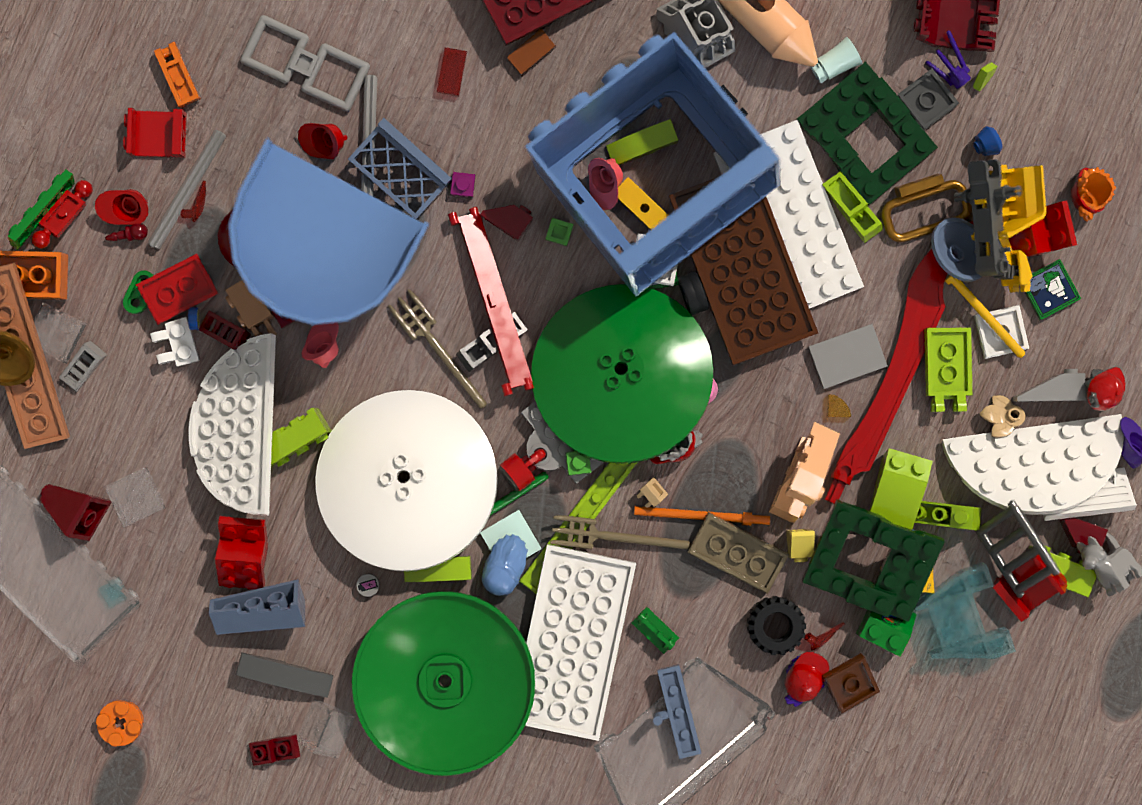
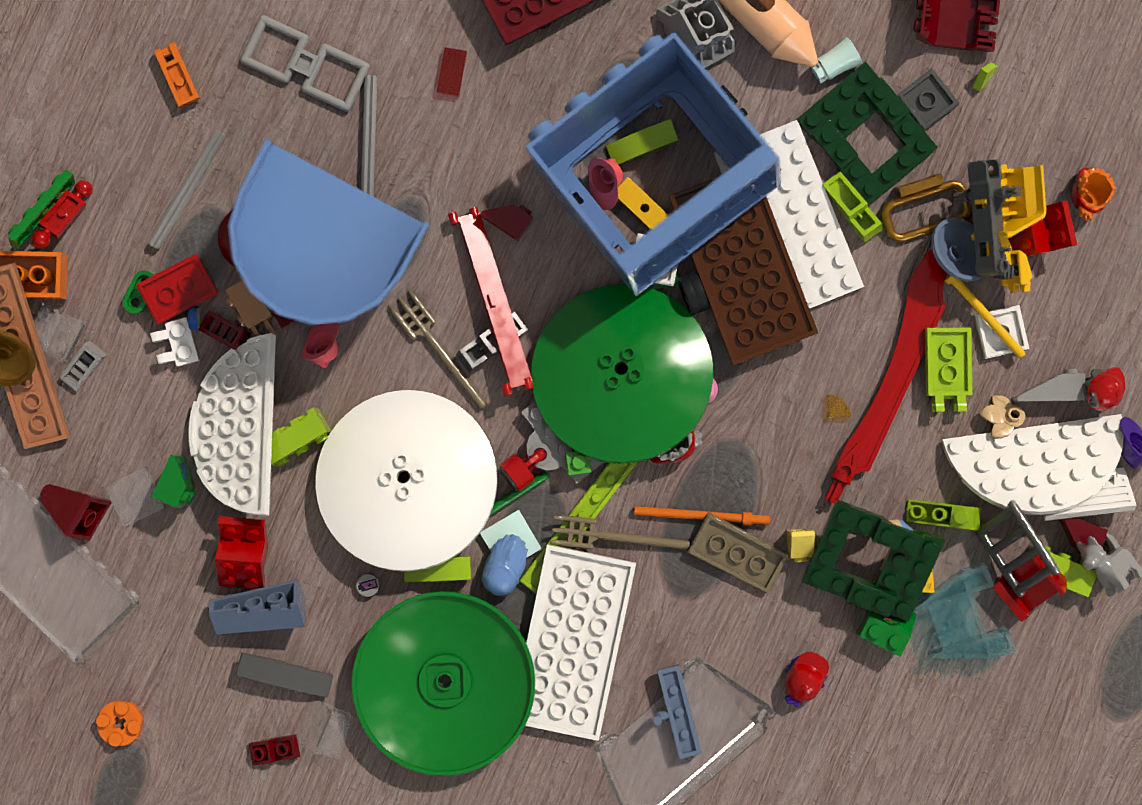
red piece [95,189,149,225] -> none
clear light blue tile [99,577,130,608] -> none
dark red bar [105,223,148,242] -> none
red panel [123,108,187,158] -> none
clear red bar [181,180,206,222] -> none
red piece [298,123,348,159] -> none
sand blue fence [348,118,452,220] -> none
magenta plate [450,172,476,198] -> none
dark orange tile [507,29,556,76] -> none
bright green plate [545,218,574,247] -> none
green hinge [631,607,679,654] -> none
tan tile [637,477,668,508] -> none
black tyre [747,596,806,655] -> none
light nougat wedge [769,422,840,523] -> none
clear red bar [804,622,845,651] -> none
light grey tile [808,324,887,389] -> none
reddish brown tile [822,653,880,714] -> none
lime slope [869,448,933,530] -> none
dark purple plant [926,31,971,89] -> none
blue cone [973,126,1002,156] -> none
tile [1025,259,1081,320] -> none
none -> green slope [151,454,195,508]

